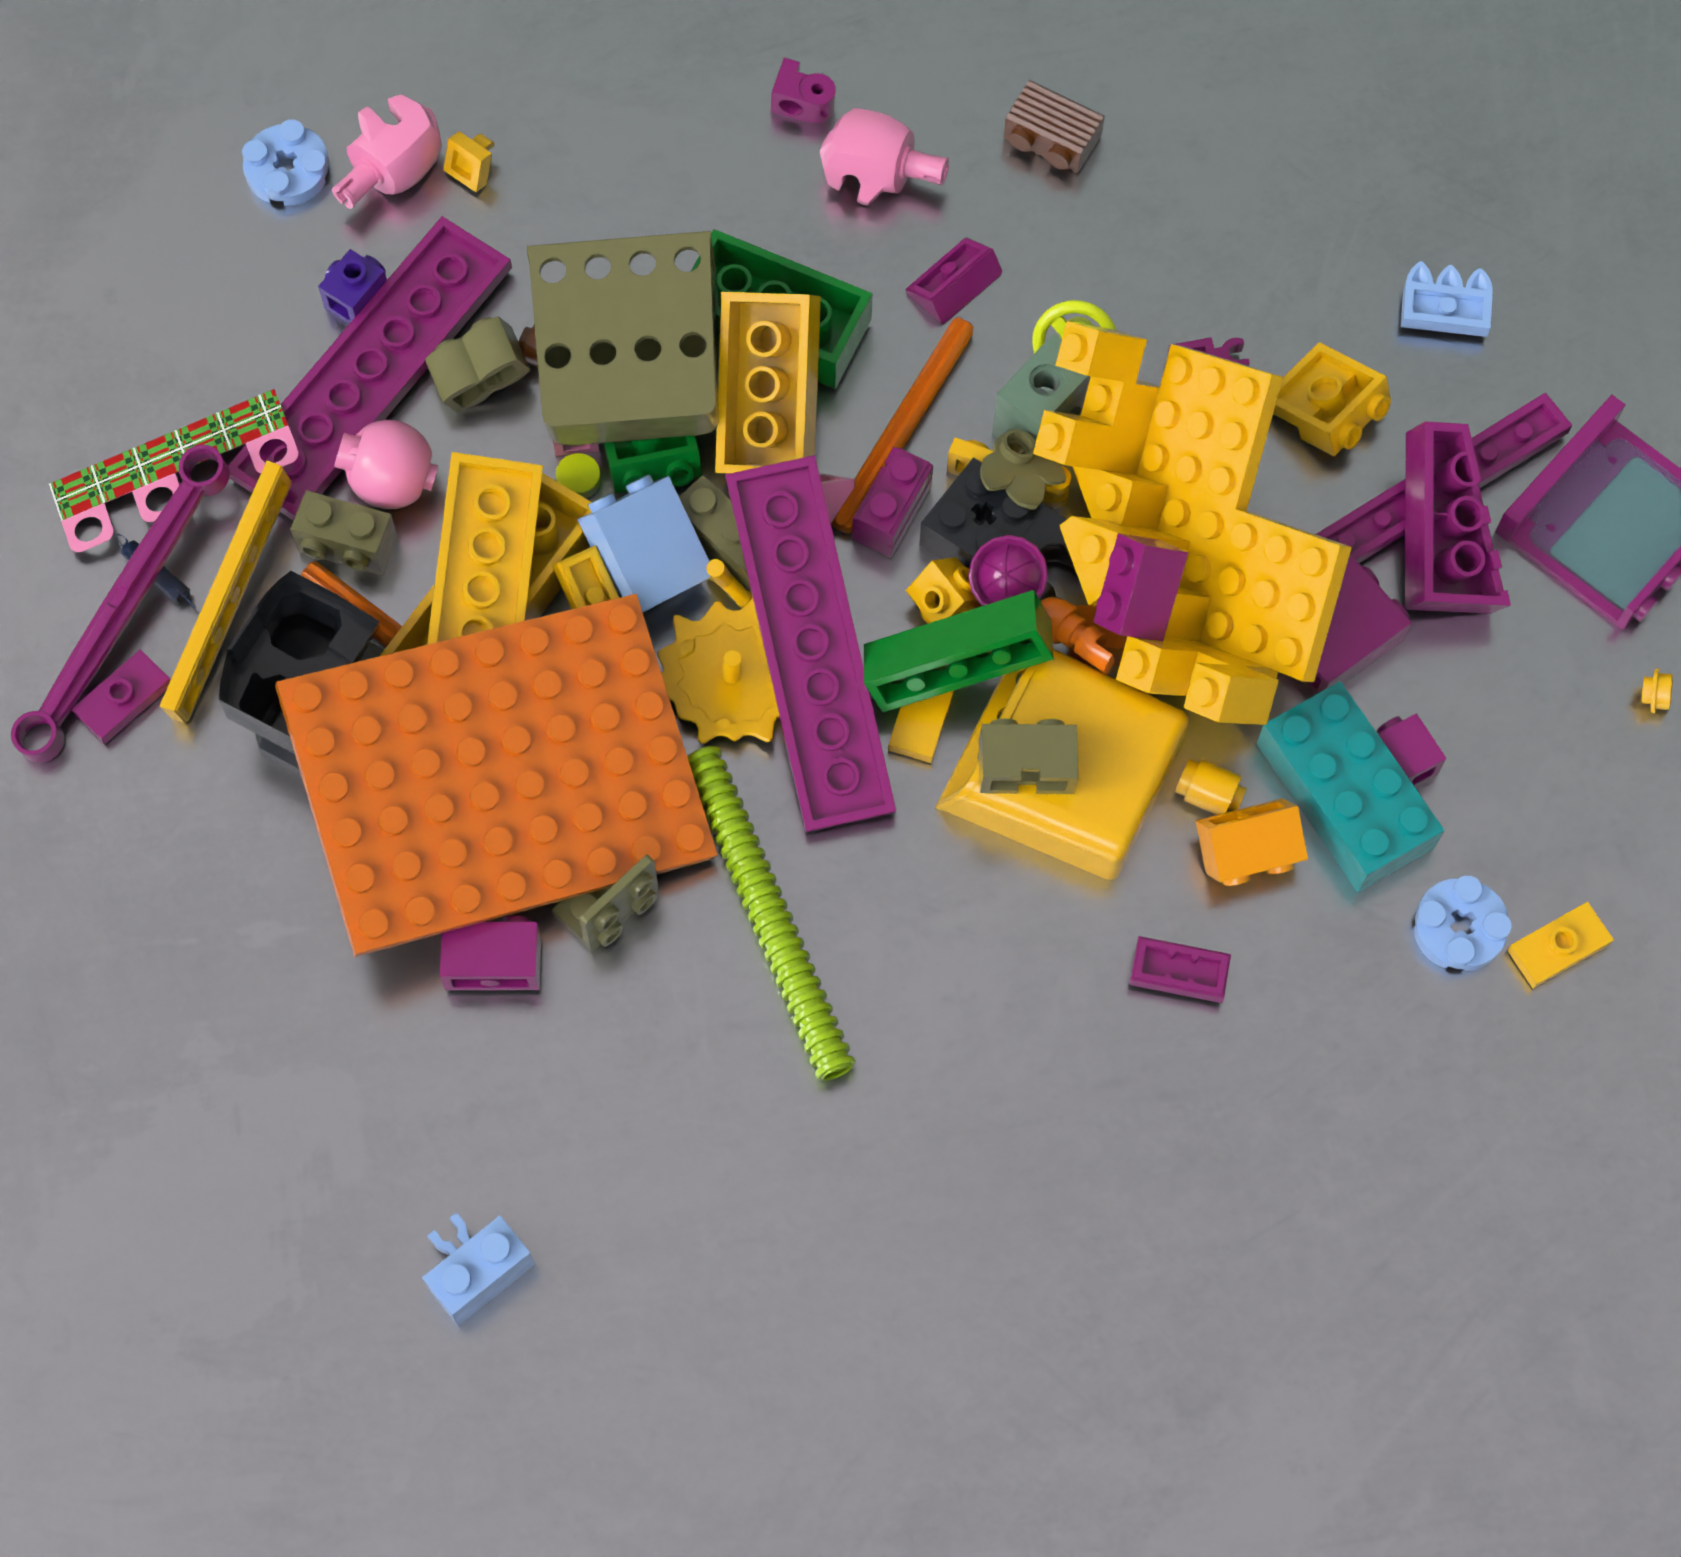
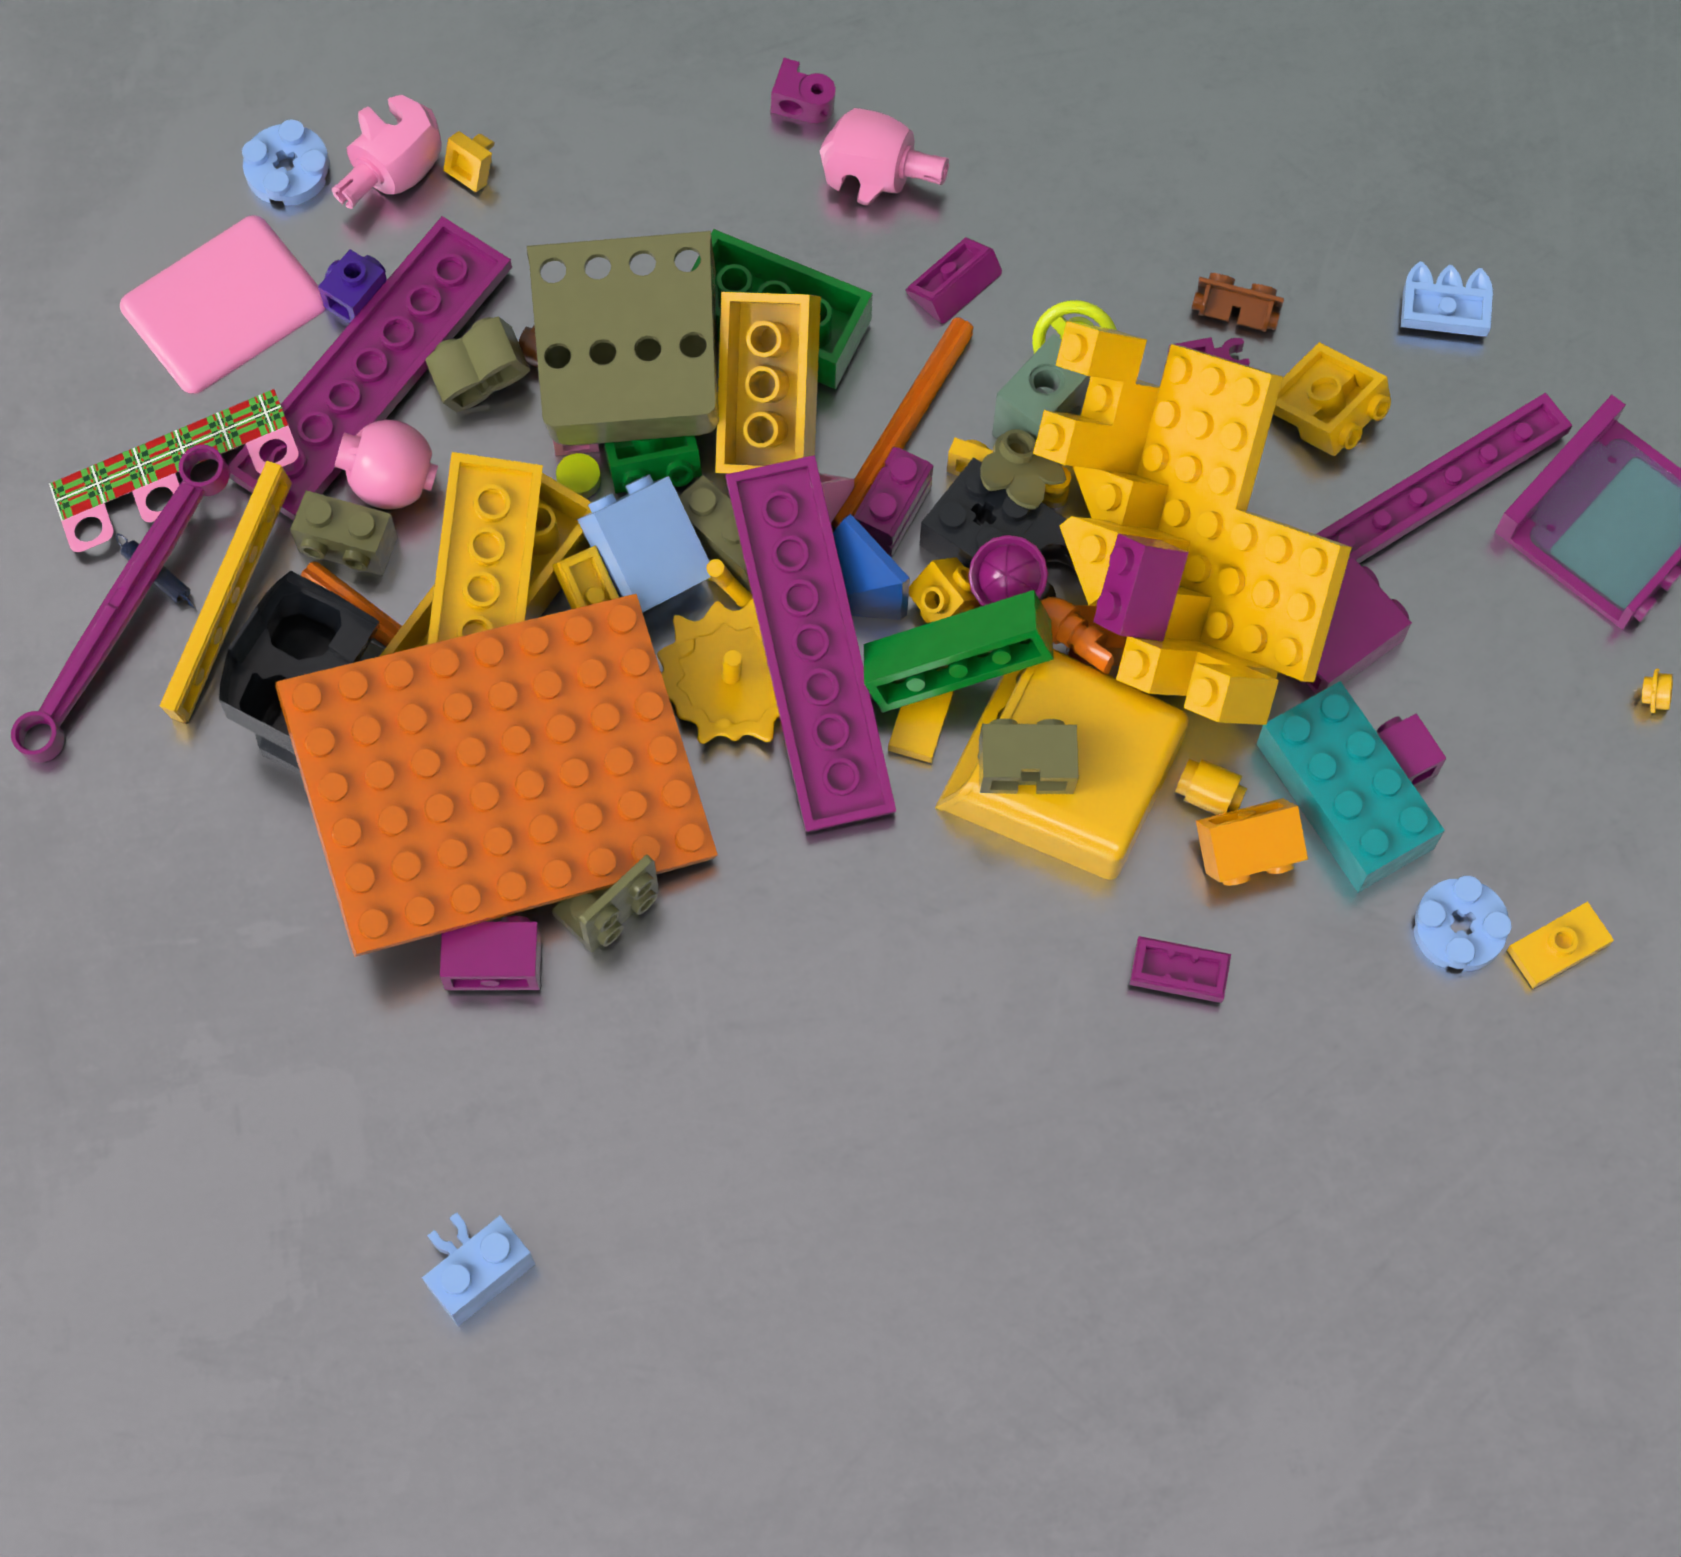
magenta plate [71,649,171,745] -> none
lime piece [687,746,856,1081] -> none
reddish brown brick [1004,80,1105,173] -> none
magenta wedge [1405,421,1511,614] -> none
none -> bright pink piece [120,215,326,393]
none -> blue slope [833,514,910,620]
none -> dark orange hinge [1191,273,1284,332]

